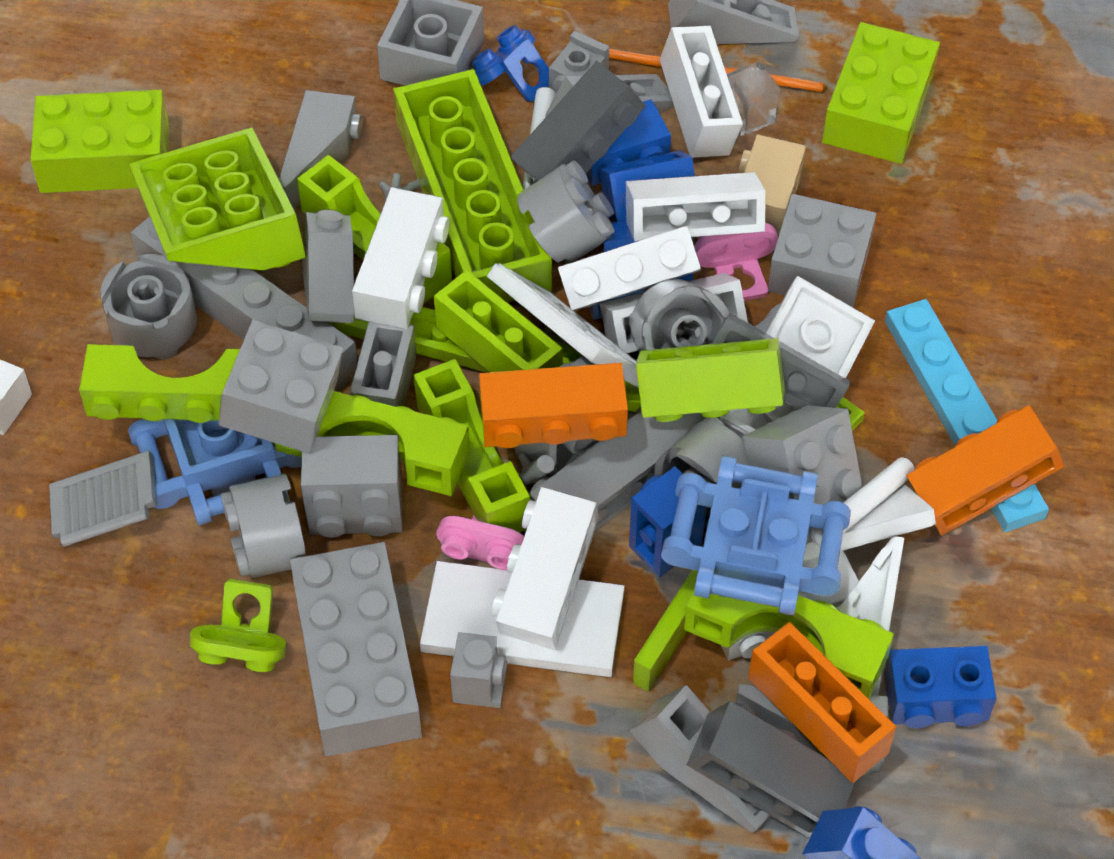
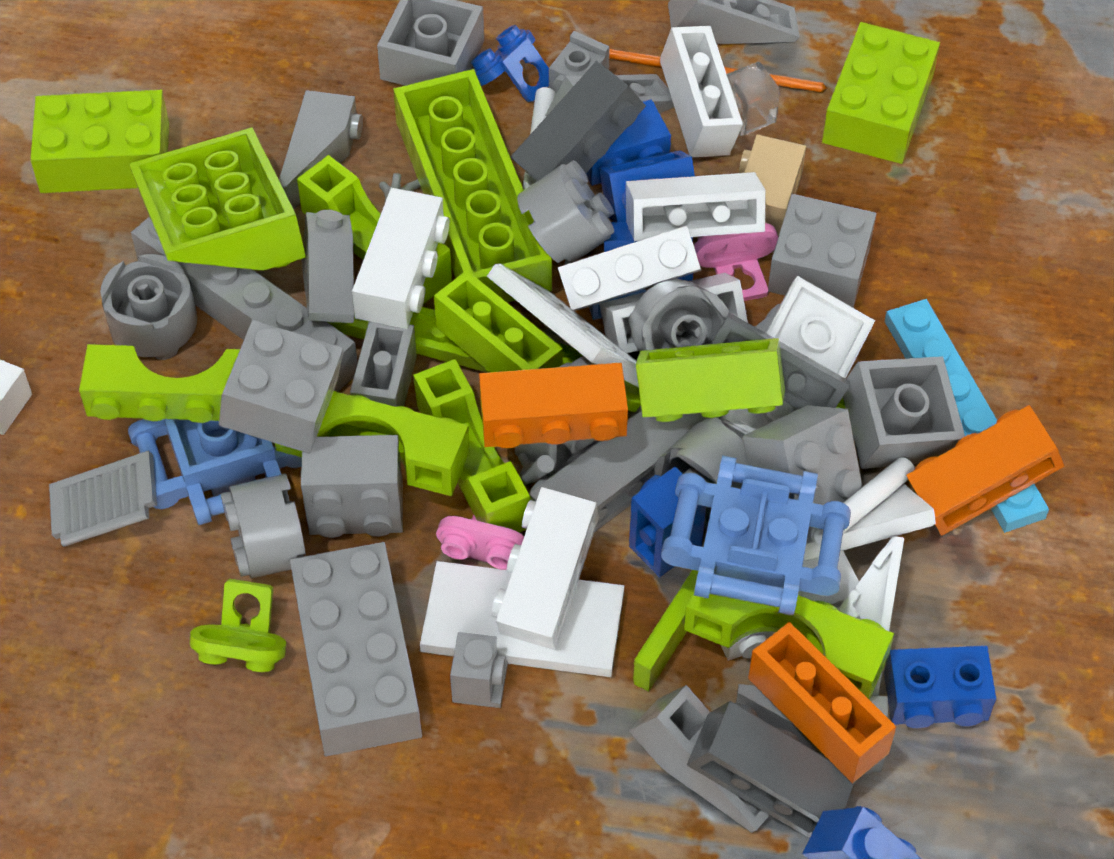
none -> light grey brick [843,356,965,469]

